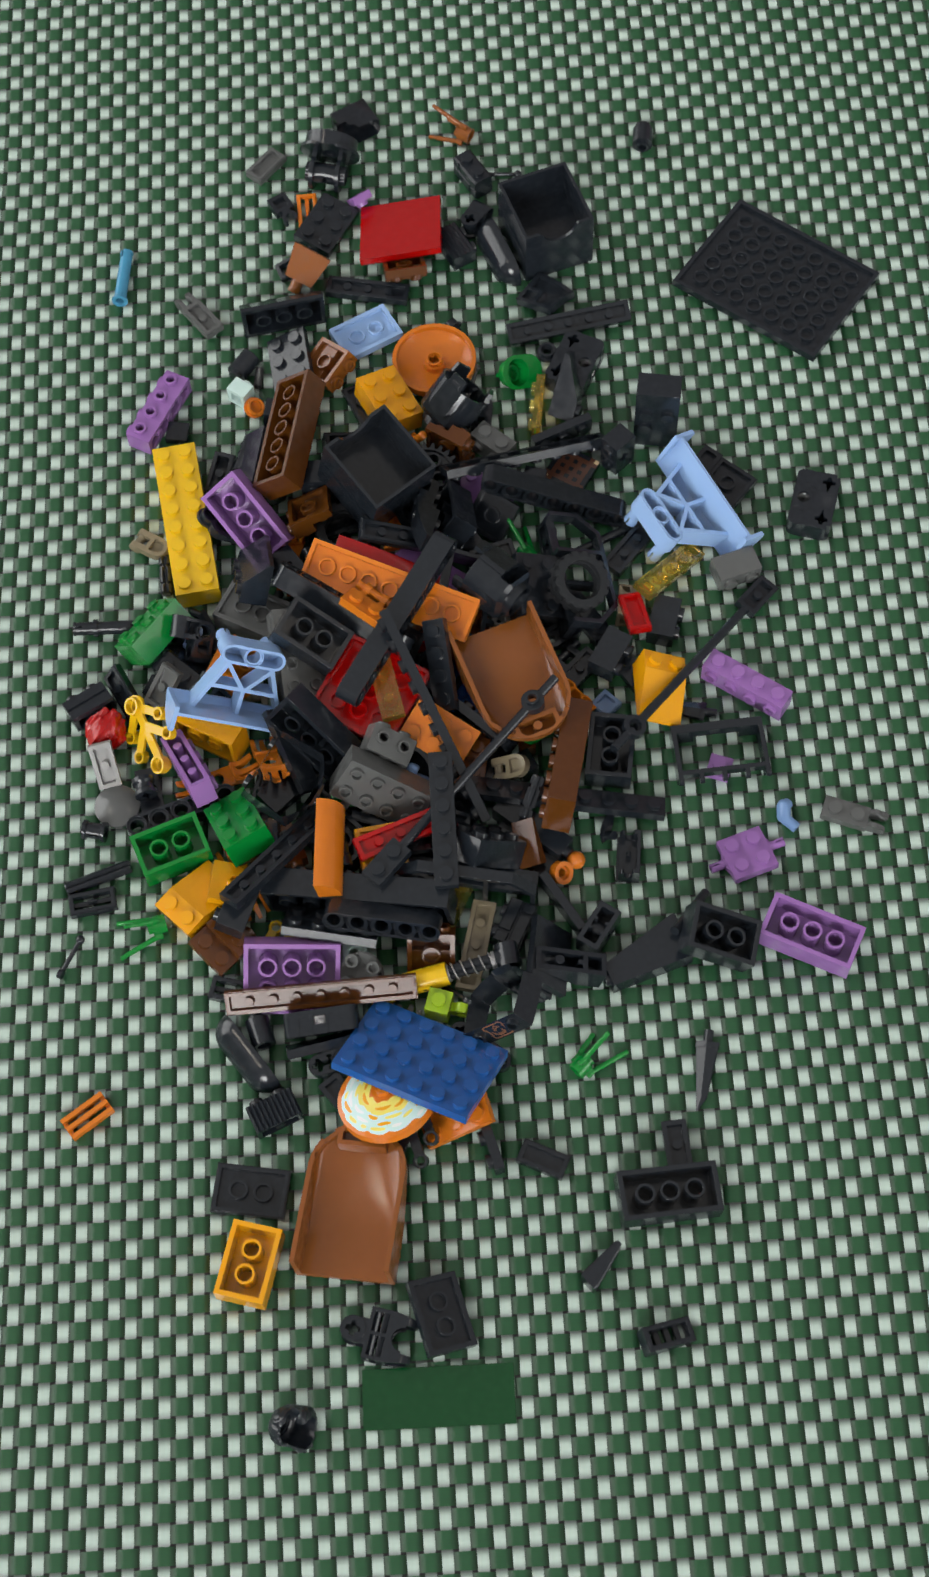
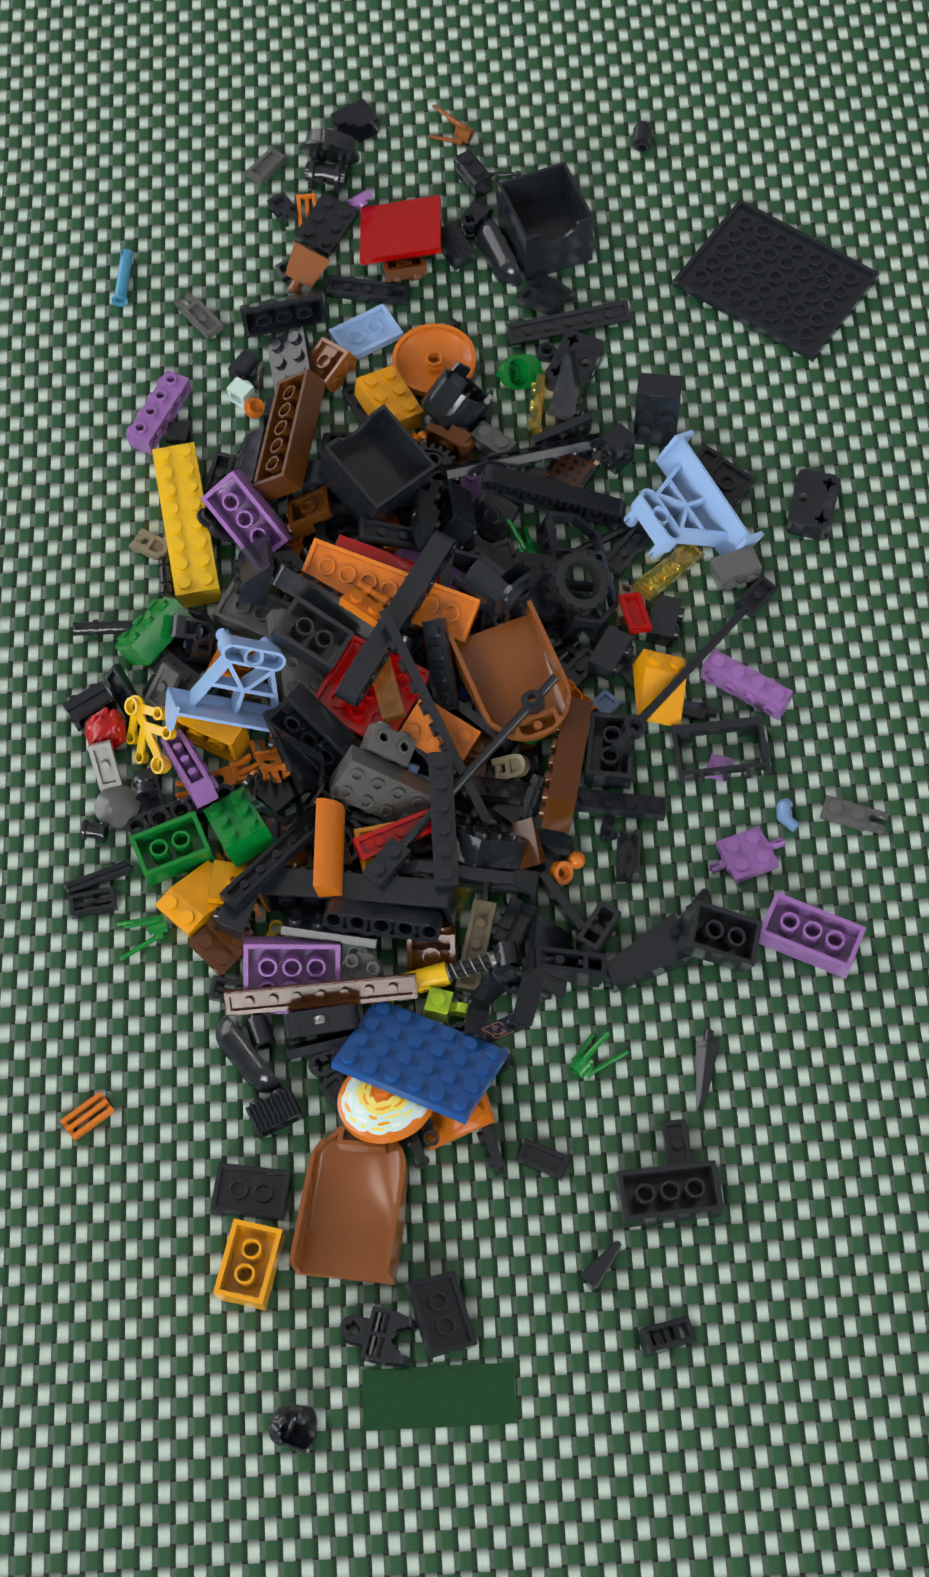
black hinge [56,935,85,979] -> none

